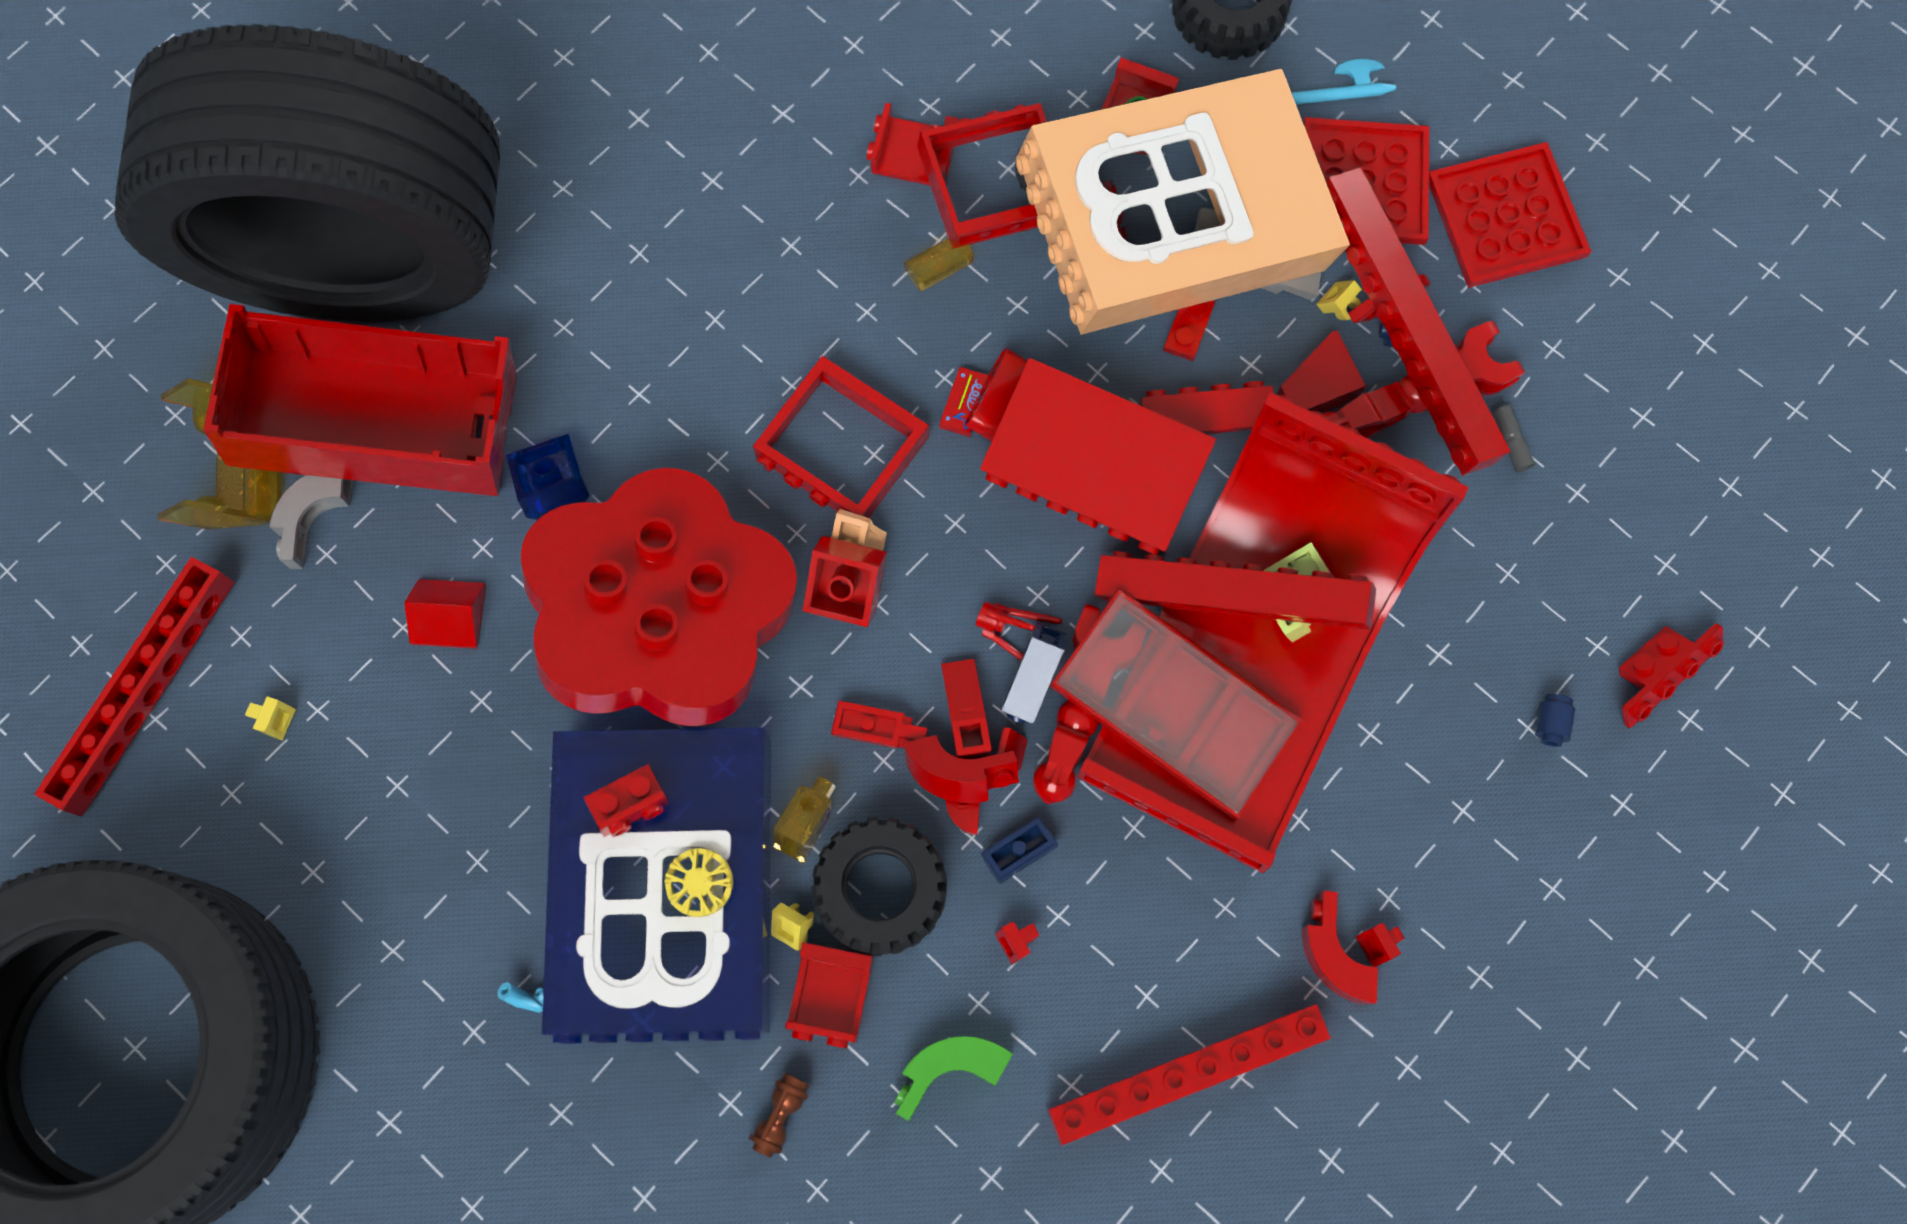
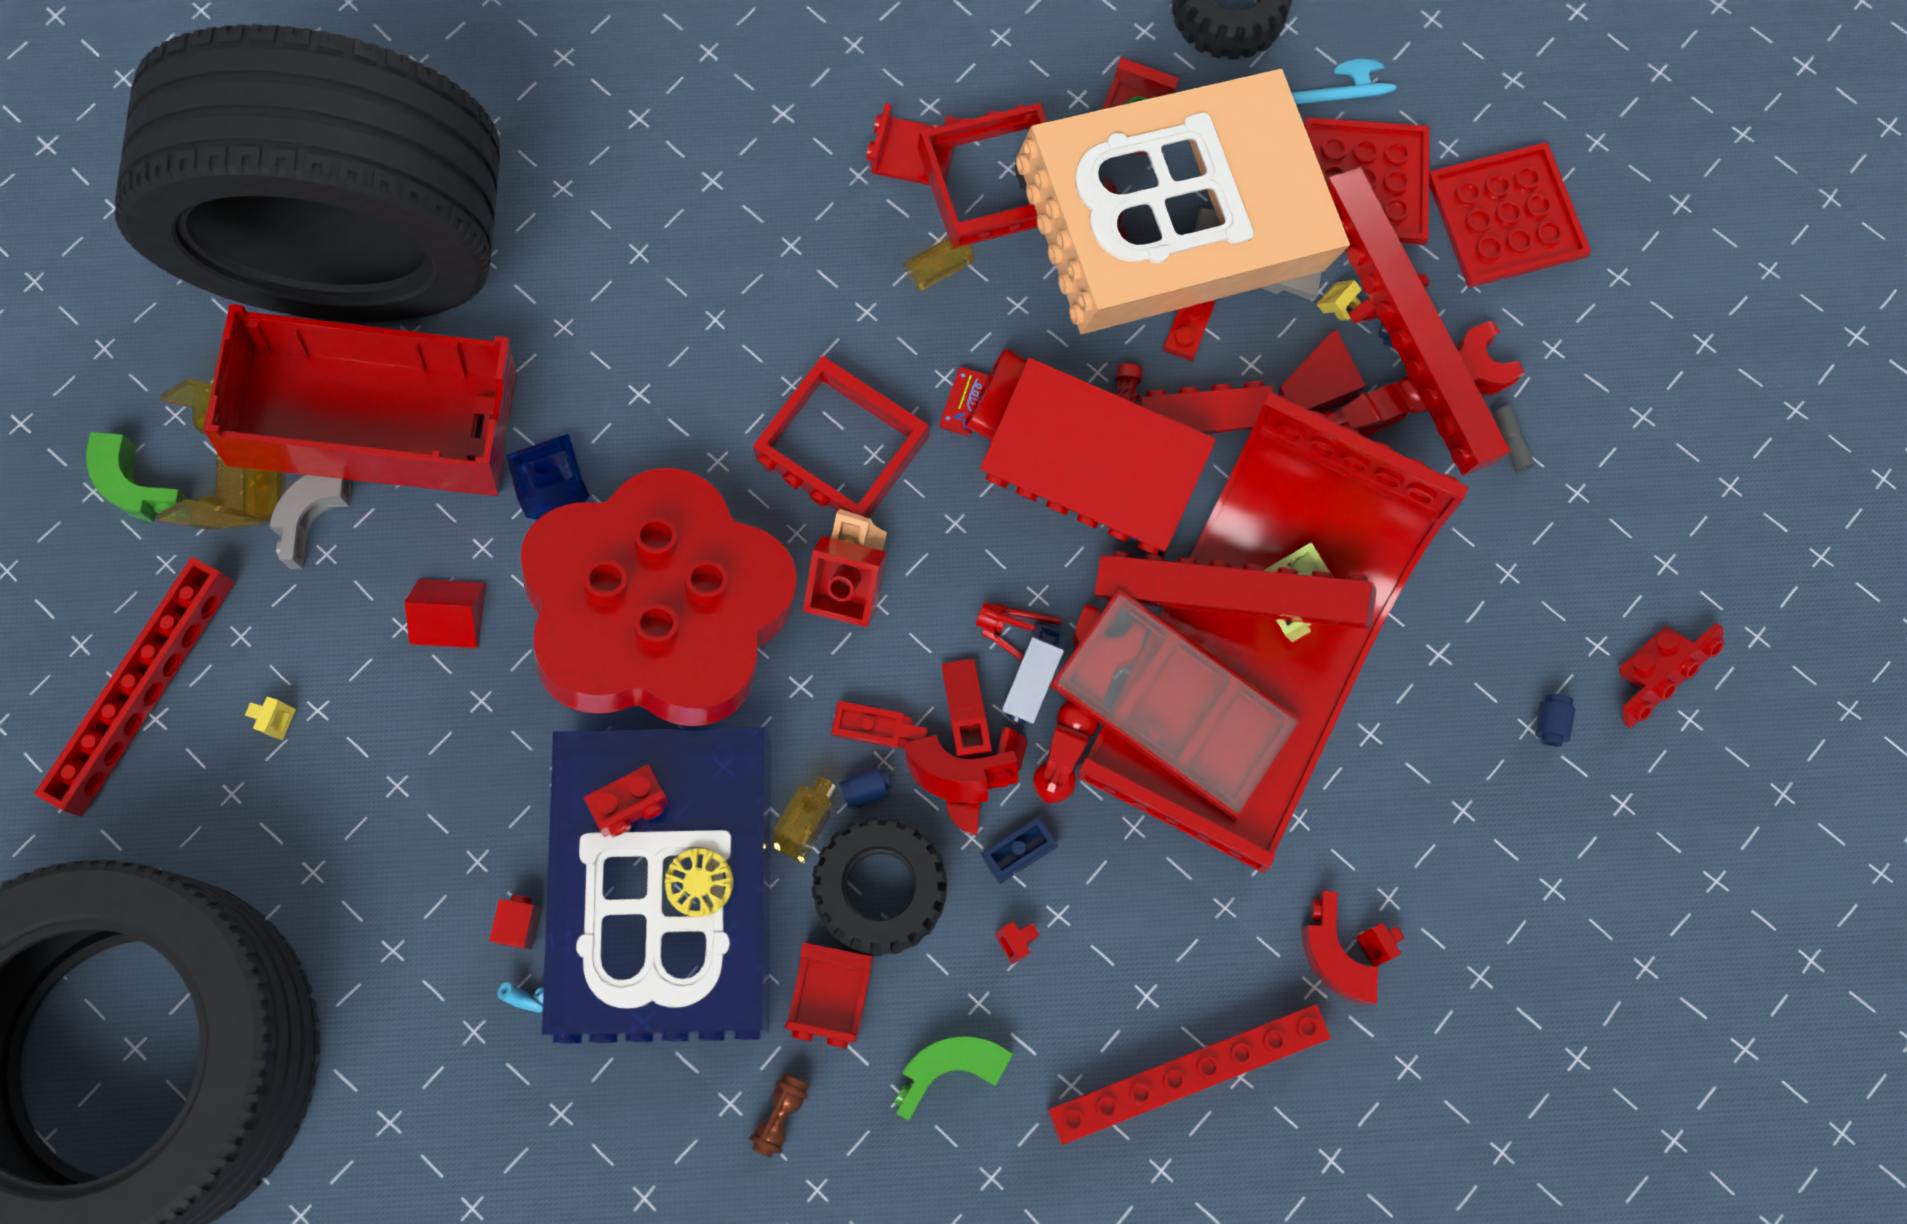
light yellow tile [771,903,814,951] -> none
none -> bright green arch [86,432,191,522]
none -> red brick [489,895,541,950]
none -> dark blue brick [839,764,892,808]
none -> red piece [1116,363,1143,403]

